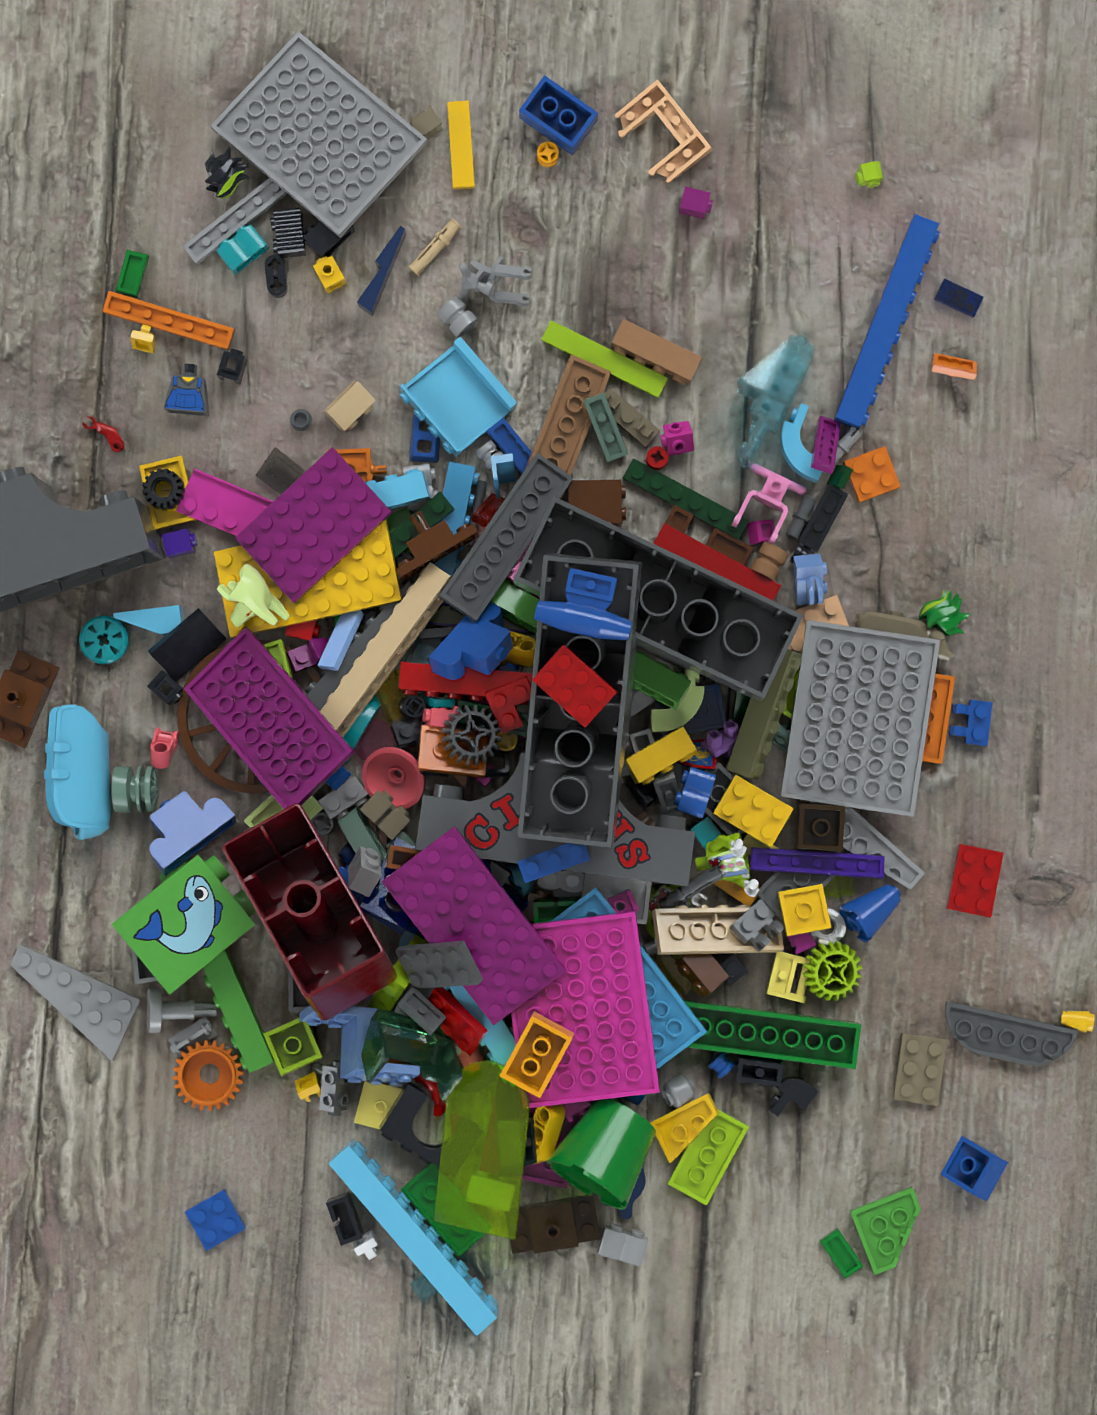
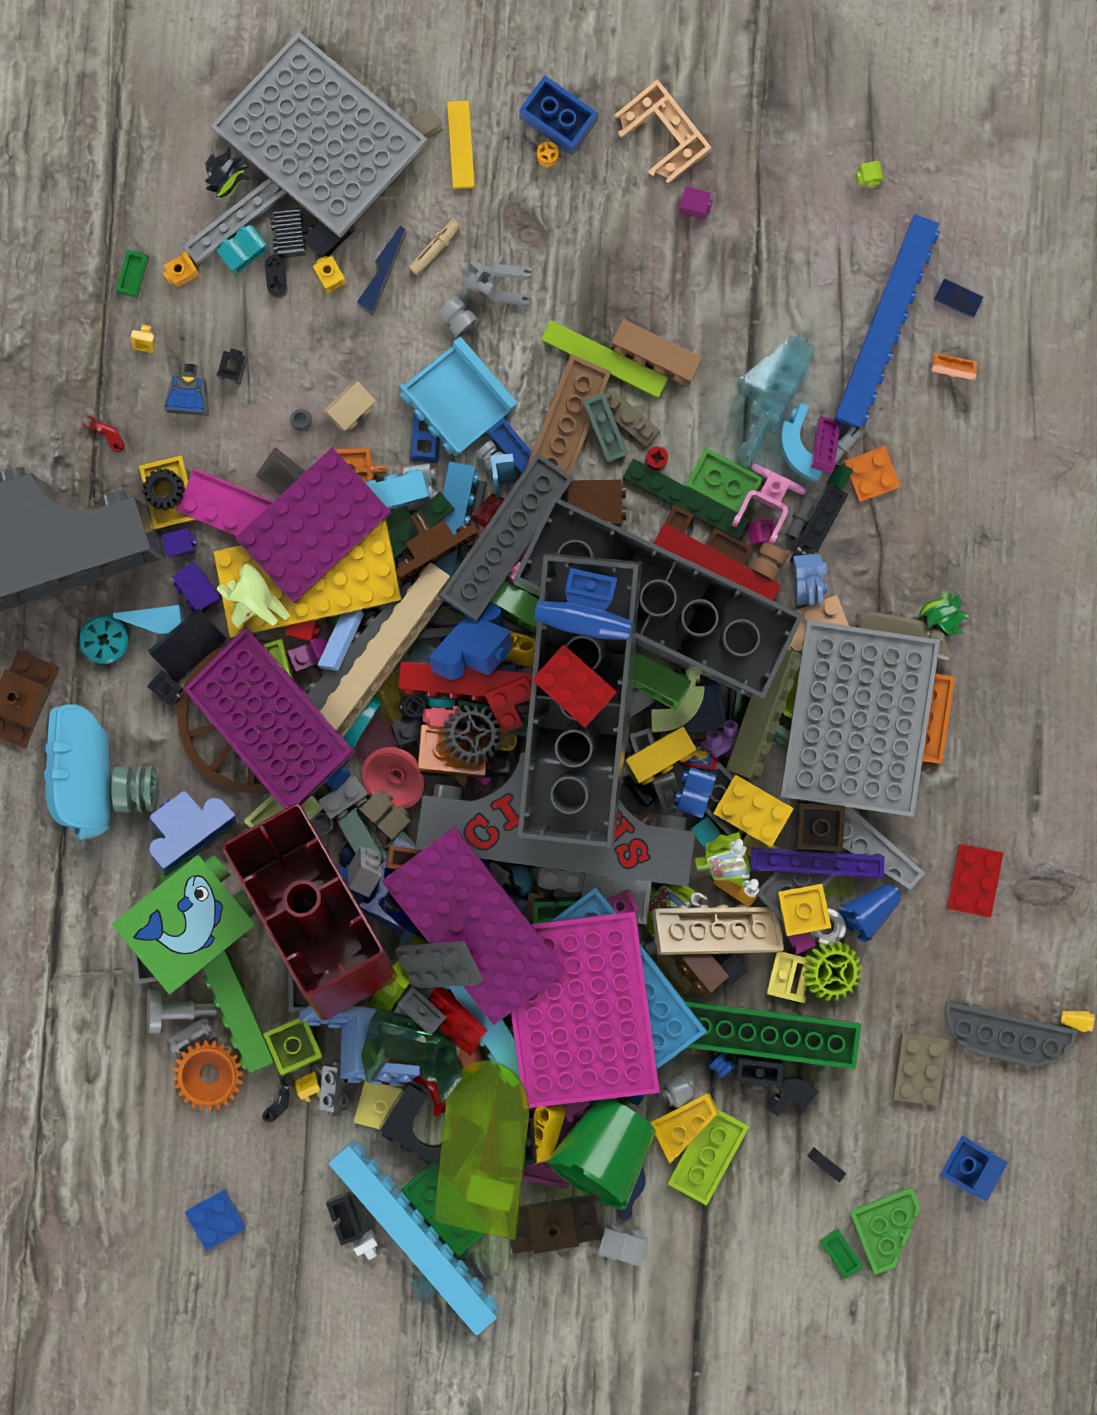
light grey wing [10,944,142,1061] -> none
orange plate [102,291,235,351] -> none
coral piece [151,728,179,769] -> none
light orange brick [500,1011,574,1098] -> none
blue brick [517,843,590,883] -> none
dark grey pin [659,866,724,909] -> none
dark pink brick [660,421,695,456] -> none
dark grey plate [729,899,785,952] -> none
blue plate [949,699,993,746] -> none
none -> light orange brick [163,251,200,288]
none -> dark purple brick [172,561,222,613]
none -> black arm [262,1075,295,1123]
none -> bright green tile [685,448,764,517]
none -> black beam [807,1147,846,1183]

